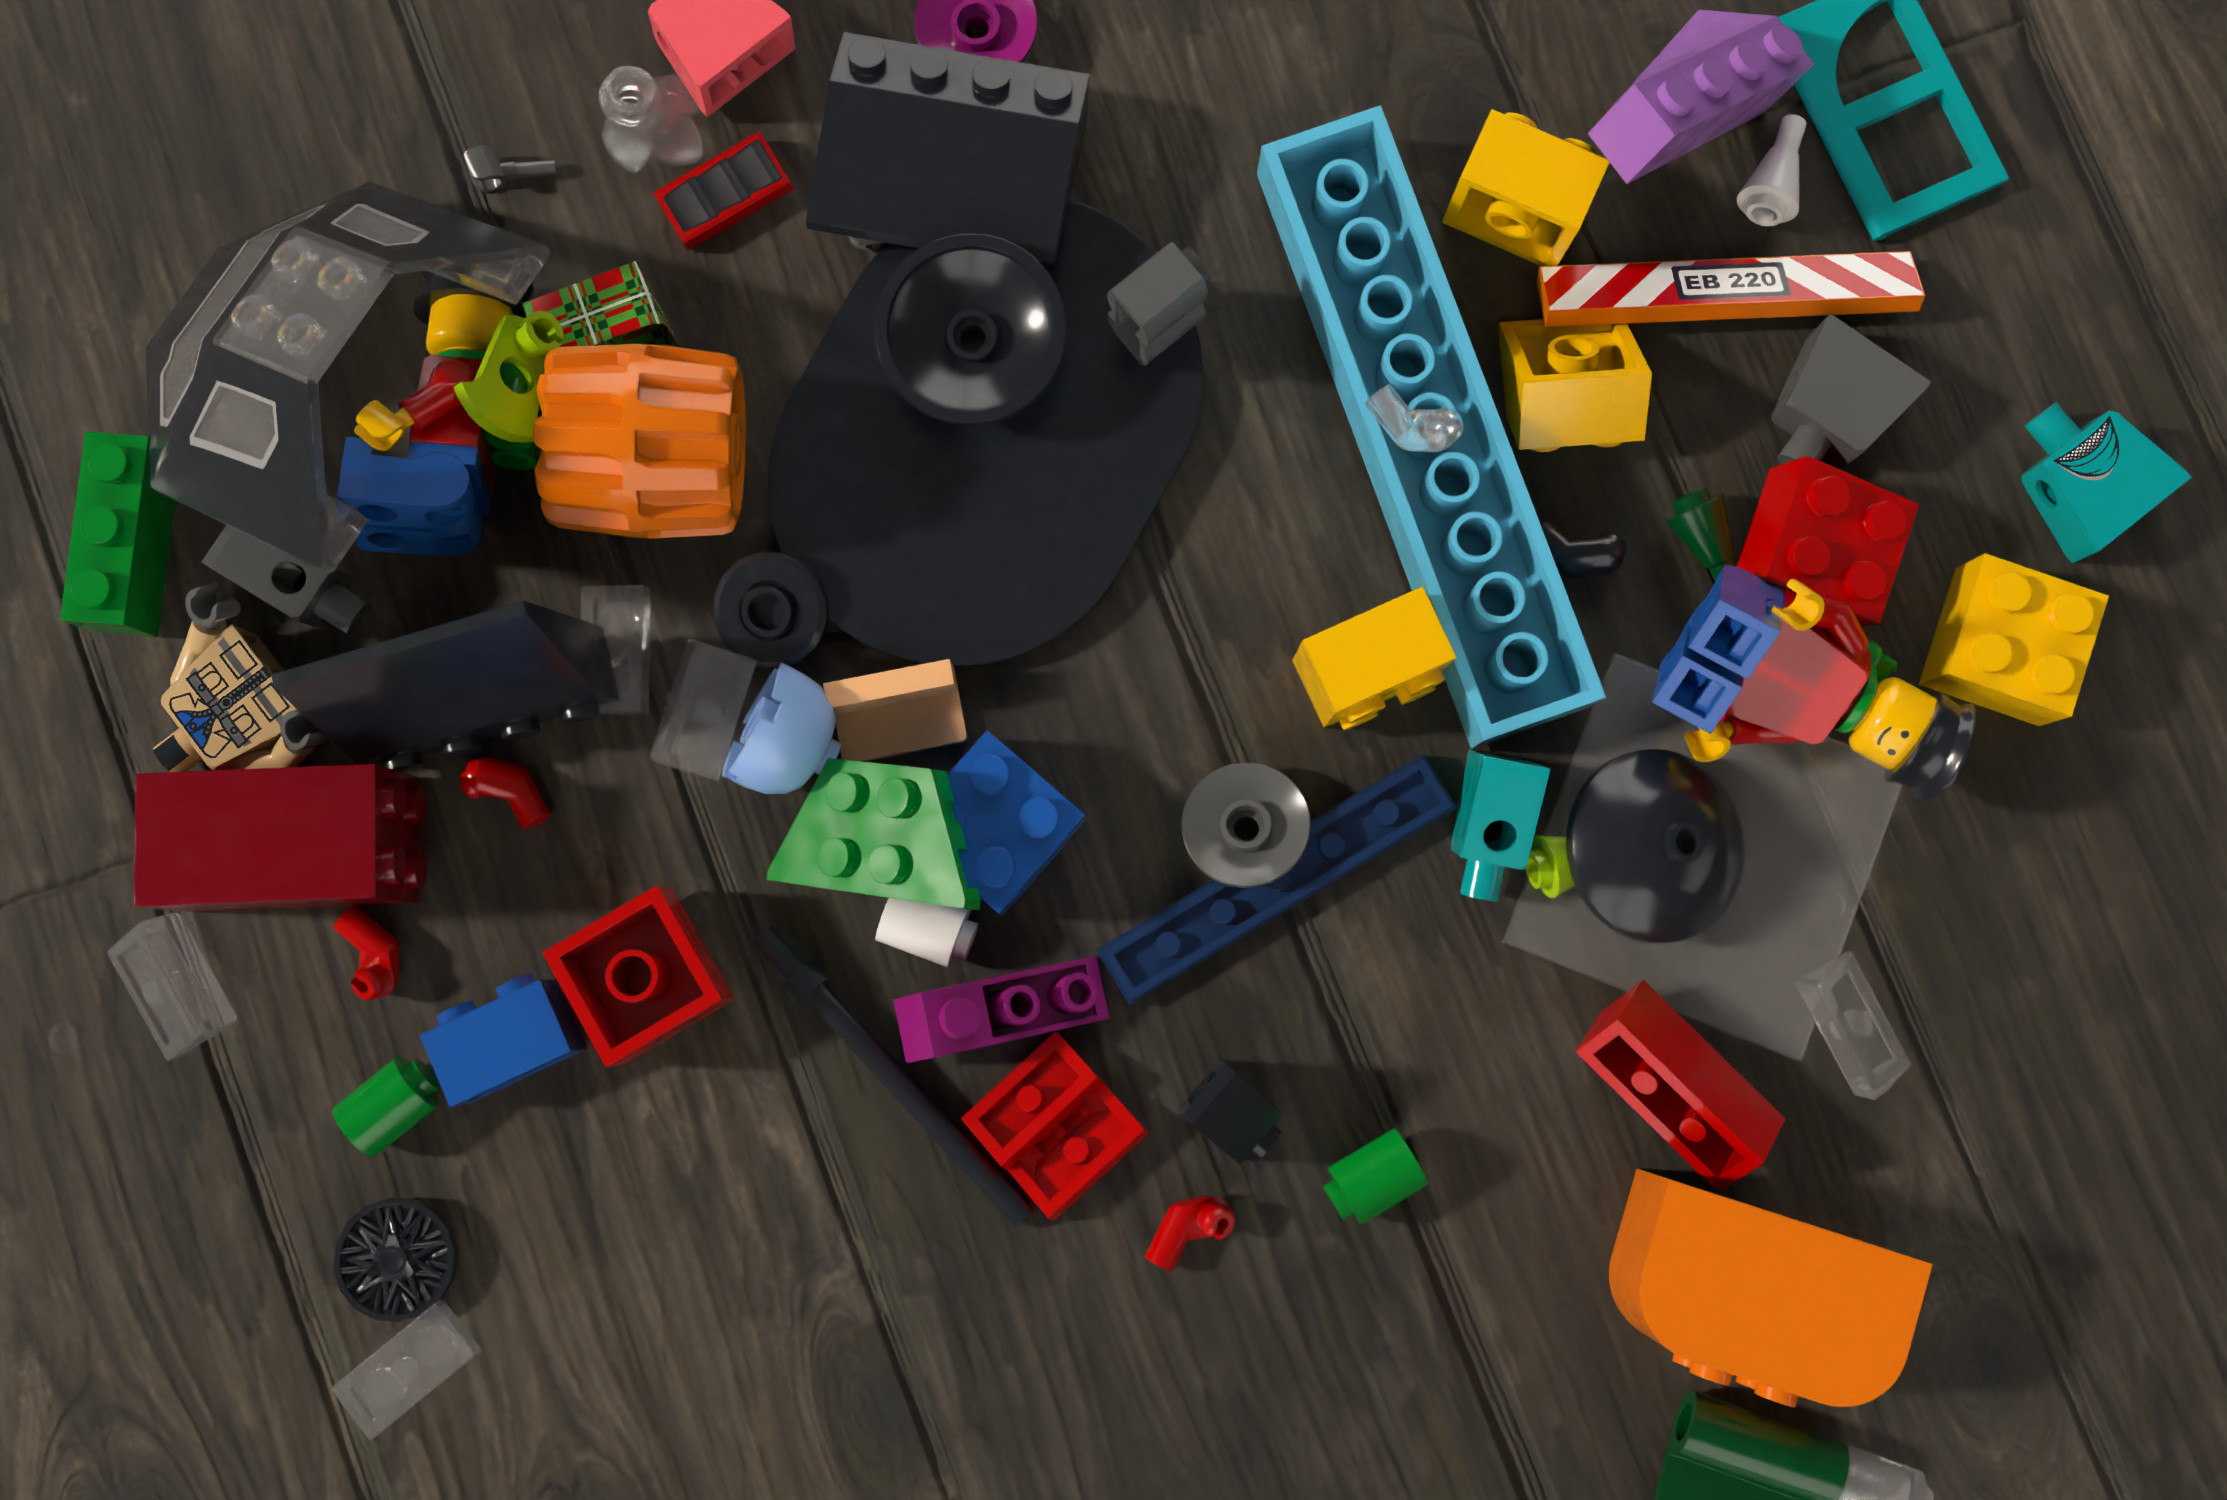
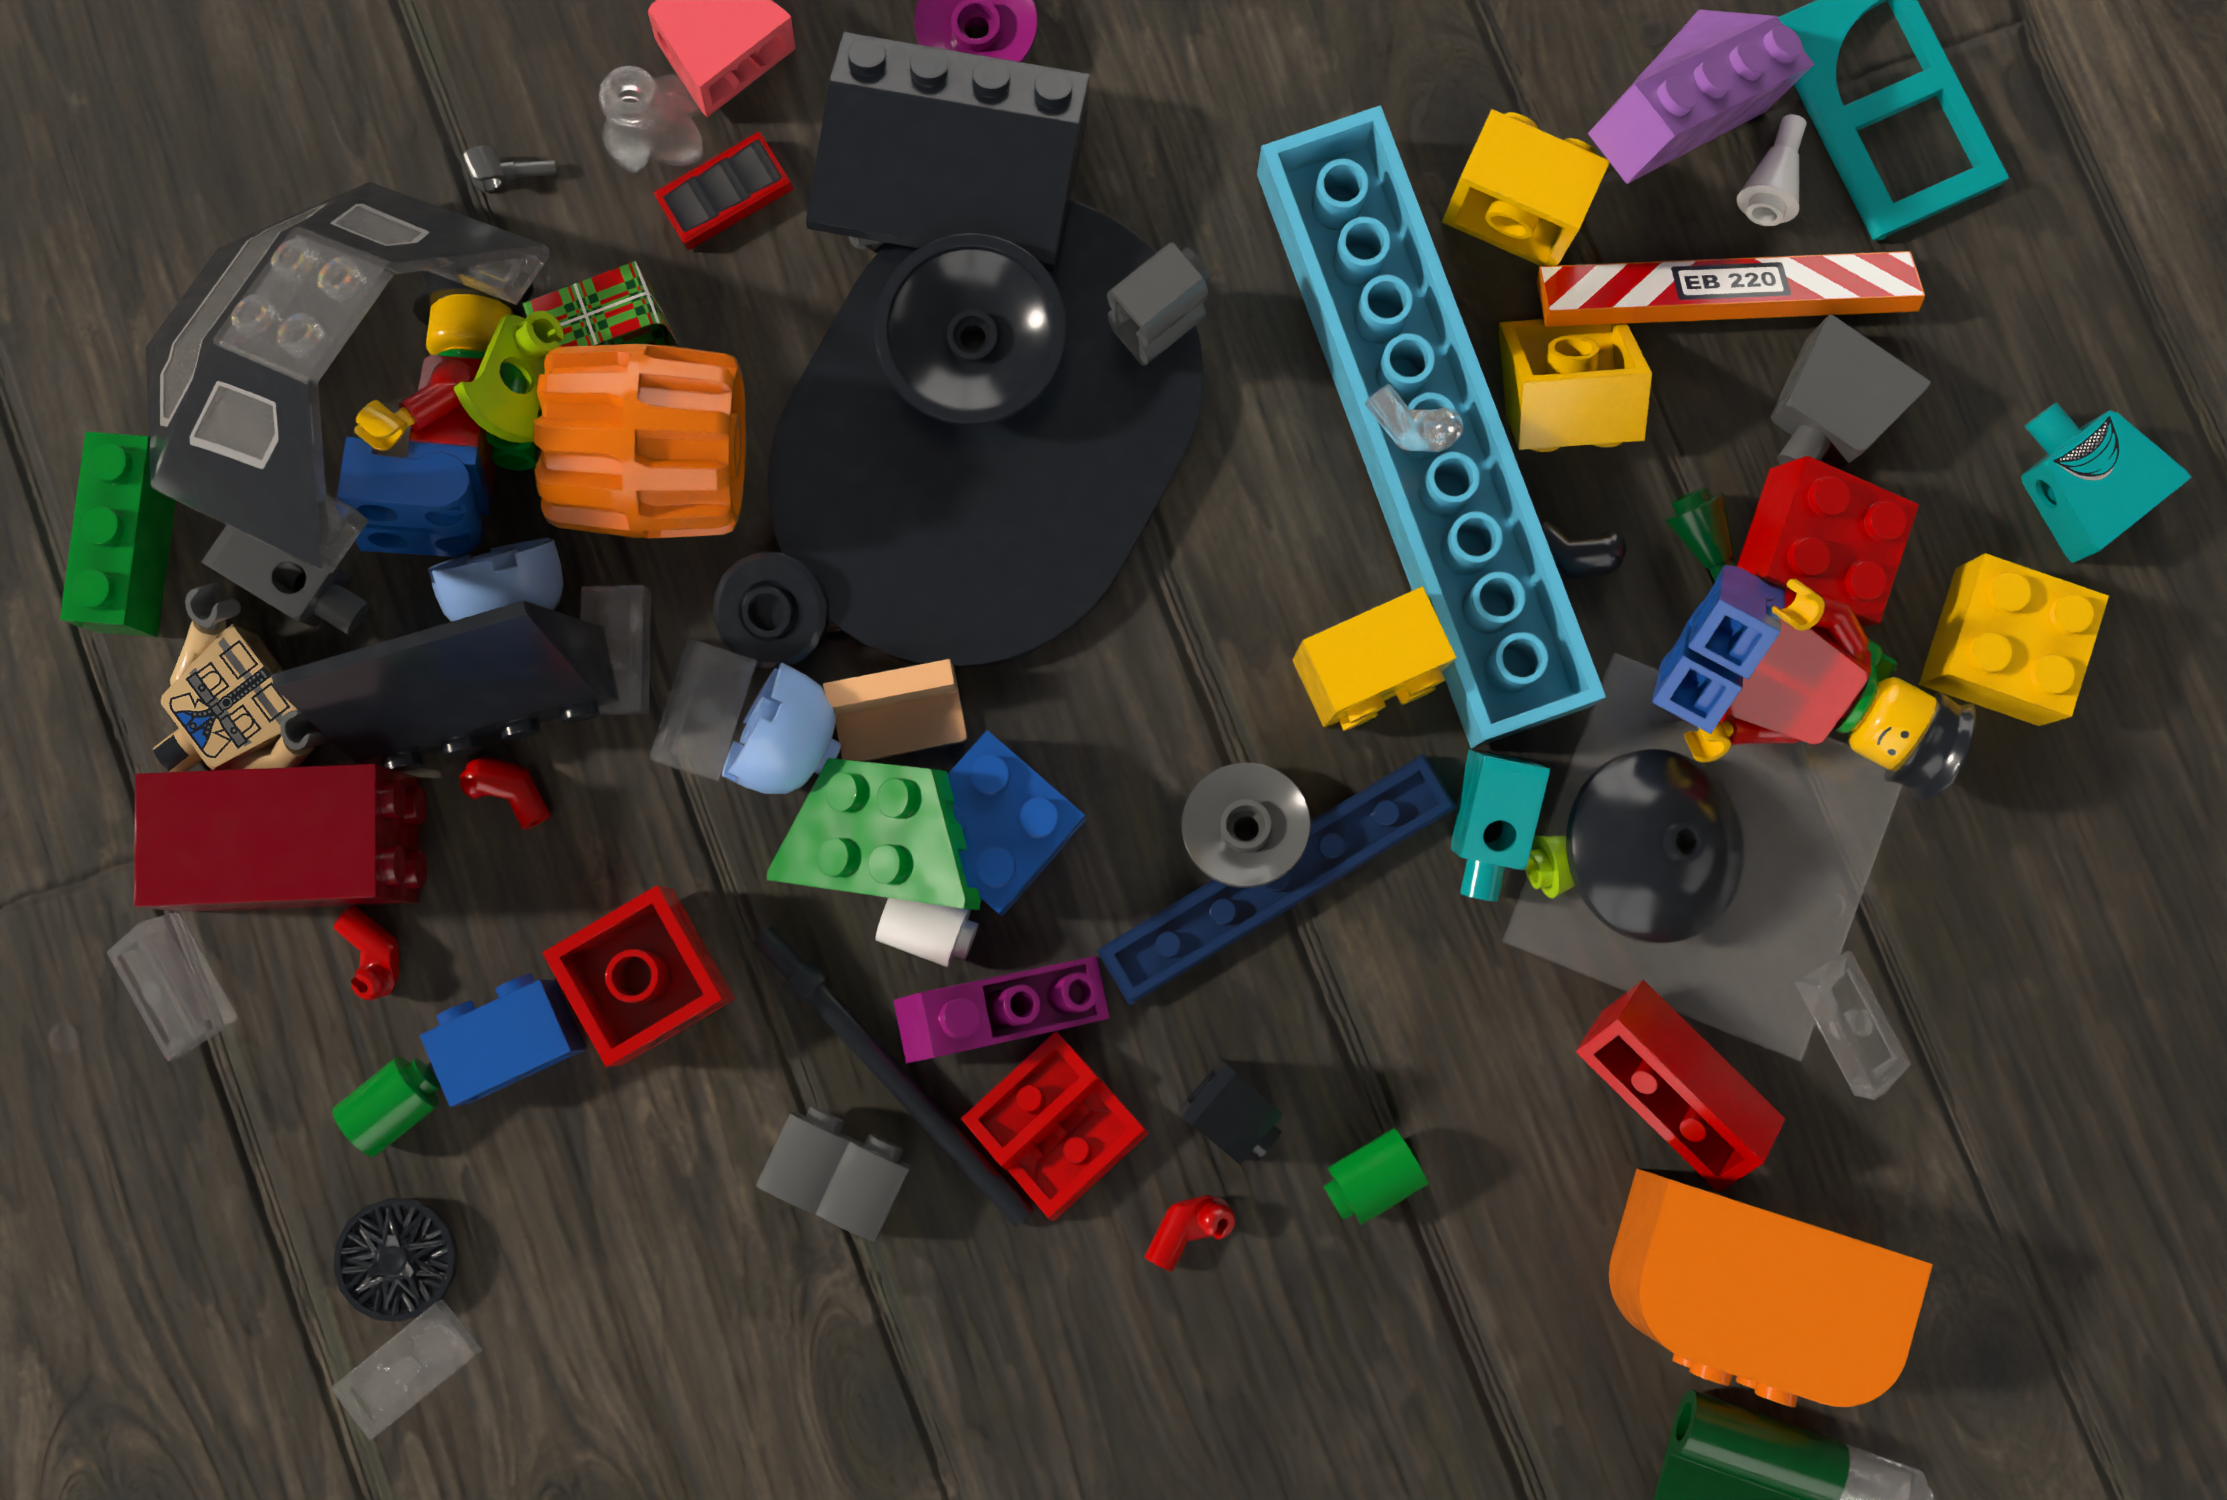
none -> light blue cylinder [428,538,563,622]
none -> dark grey brick [756,1106,911,1242]

